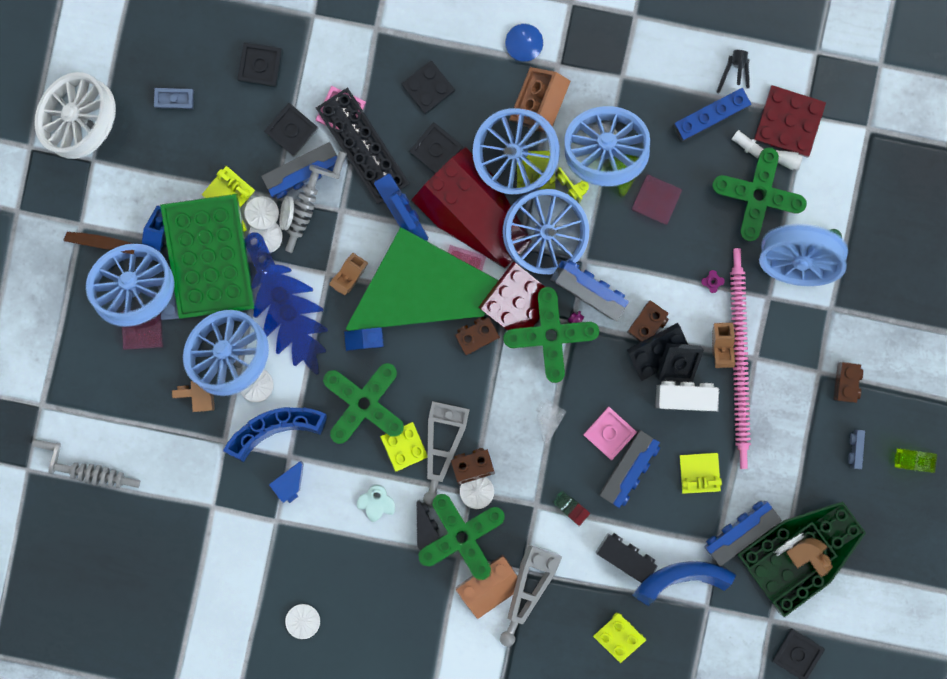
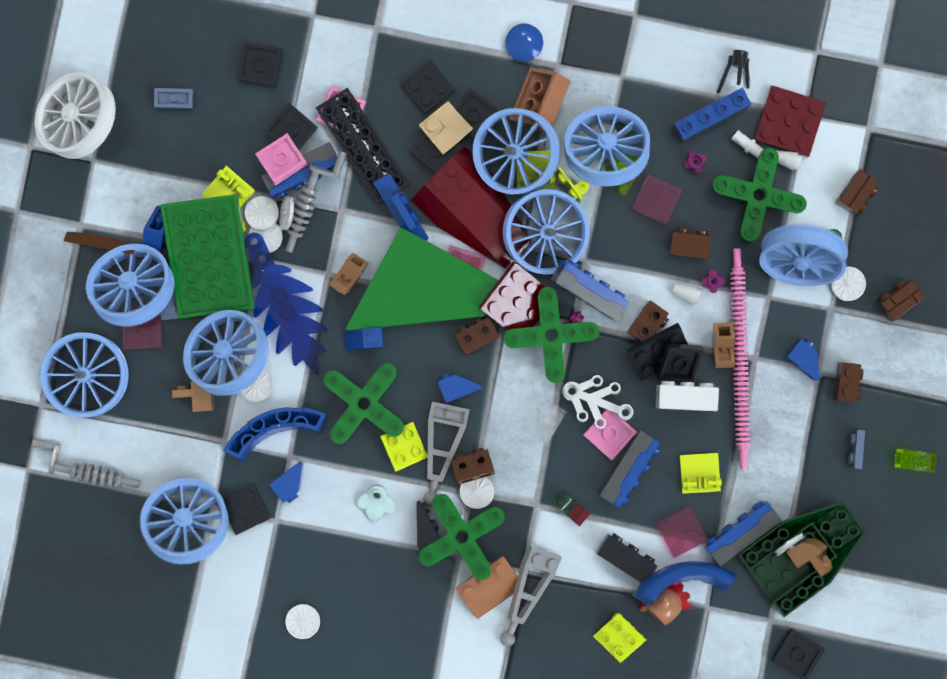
none -> light blue wheel [40,332,129,417]
none -> light blue wheel [140,478,229,564]
none -> black plate [223,484,271,536]
none -> bright pink tile [255,133,308,185]
none -> tan plate [418,101,473,156]
none -> blue slope [438,373,482,403]
none -> black plate [455,89,500,140]
none -> white plant [562,375,633,430]
none -> nougat piece [639,583,691,626]
none -> clear pink plate [656,506,708,558]
none -> reddish brown brick [670,227,712,259]
none -> white cone [673,283,702,304]
none -> magenta plate [684,151,706,173]
none -> blue slope [785,339,820,381]
none -> white wheel [831,267,866,301]
none -> reddish brown brick [836,169,879,215]
none -> reddish brown brick [877,280,925,322]

